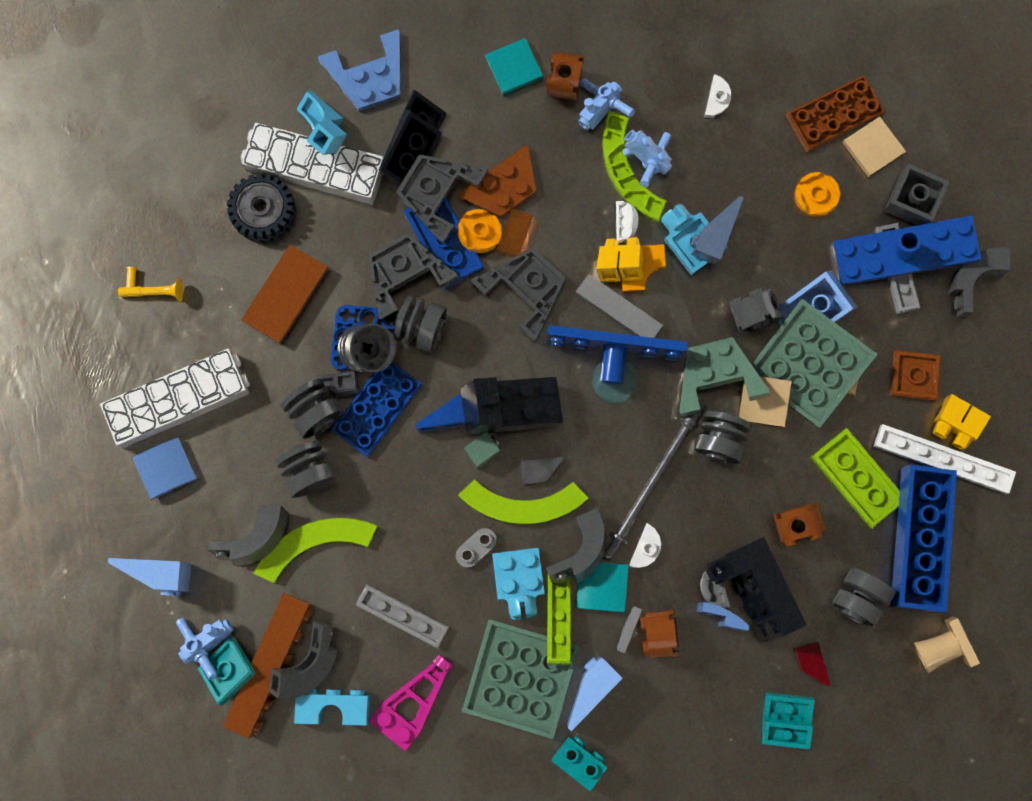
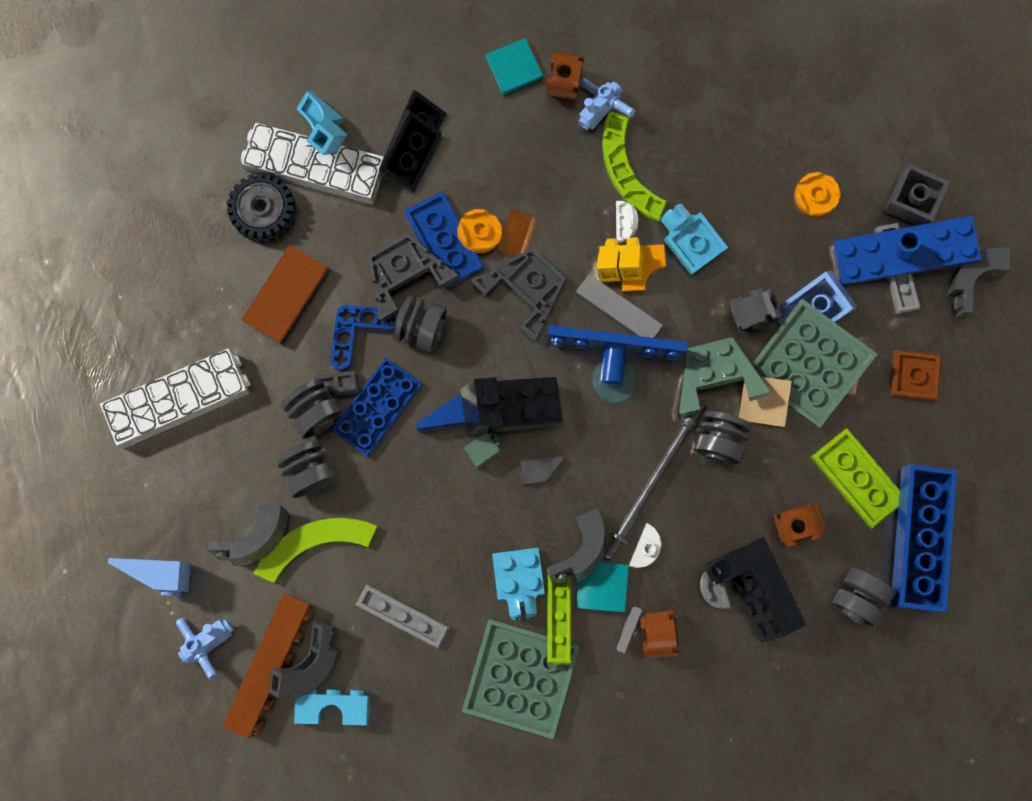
yellow piece [118,267,184,302] -> none
medium blue slope [133,438,196,500] -> none
teal tile [197,637,256,706] -> none
medium blue wing [318,29,401,112] -> none
dark grey wheel [338,324,396,372] -> none
dark pink plate [369,654,454,751] -> none
dark grey wing [396,155,488,245] -> none
light grey plate [456,528,497,568] -> none
dark orange wing [458,145,536,219] -> none
lime tile [458,479,589,525] -> none
teal brick [551,736,608,791] -> none
light blue slope [567,657,622,731] -> none
light blue piece [623,130,672,187] -> none
sand blue slope [690,196,744,265] -> none
medium blue slope [697,602,749,631] -> none
white plate [704,74,731,118] -> none
teal slope [762,692,815,750] -> none
dark orange tile [785,75,886,153] -> none
dark red tile [794,642,831,686] -> none
tan tile [842,117,906,178] -> none
white plate [873,424,1016,495] -> none
tan plant [913,616,980,674] -> none
yellow hips [933,394,991,450] -> none

